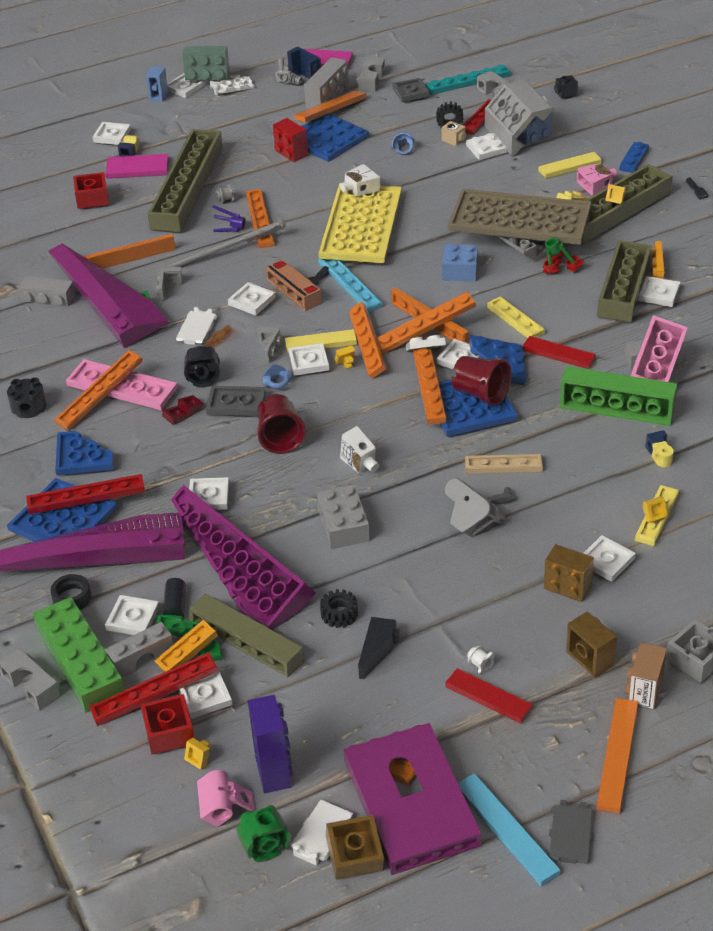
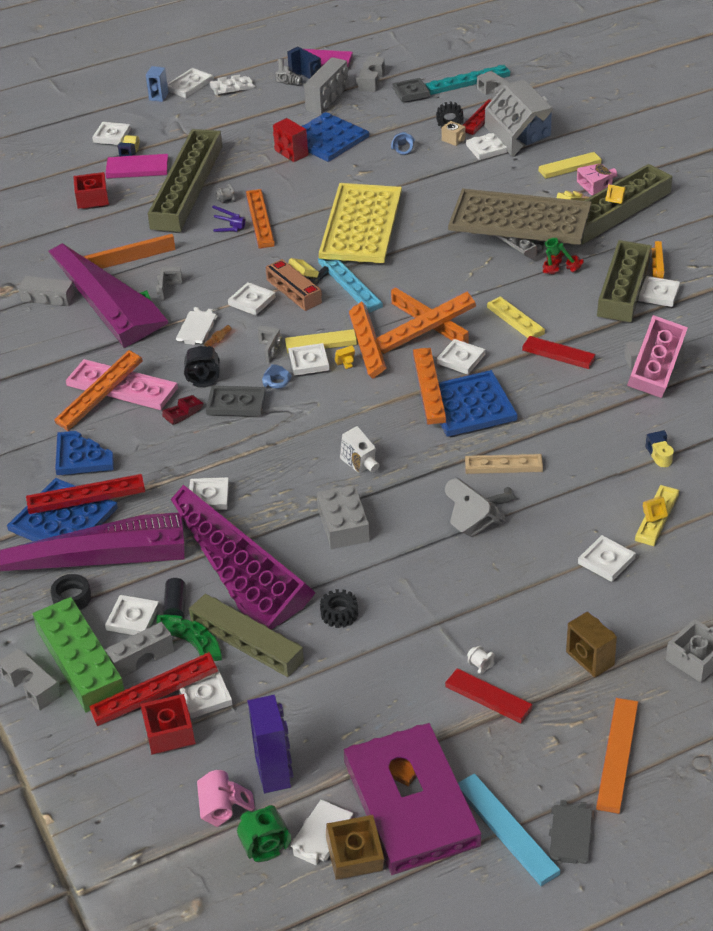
black brick [7,377,47,418] -> none
light orange plate [155,620,218,672] -> none
light grey bar [165,218,286,267] -> none
sand green brick [182,46,230,80] -> none
yellow tile [184,738,212,770] -> none
dark red piece [257,394,306,454] -> none
orange tile [294,90,366,123] -> none
white torso [340,164,380,196] -> none
black slope [358,617,400,679] -> none
white plate [406,335,446,351] -> none
medium blue brick [442,244,478,281] -> none
dark red piece [451,356,512,407] -> none
blue plate [469,335,527,384] -> none
pearl gold brick [544,544,594,602] -> none
black brick [554,75,578,98] -> none
bright green brick [560,366,677,426] -> none
blue plate [619,142,649,173] -> none
medium nougat brick [625,642,667,710] -> none
black piece [686,177,708,200] -> none
none -> light yellow tile [288,258,319,278]

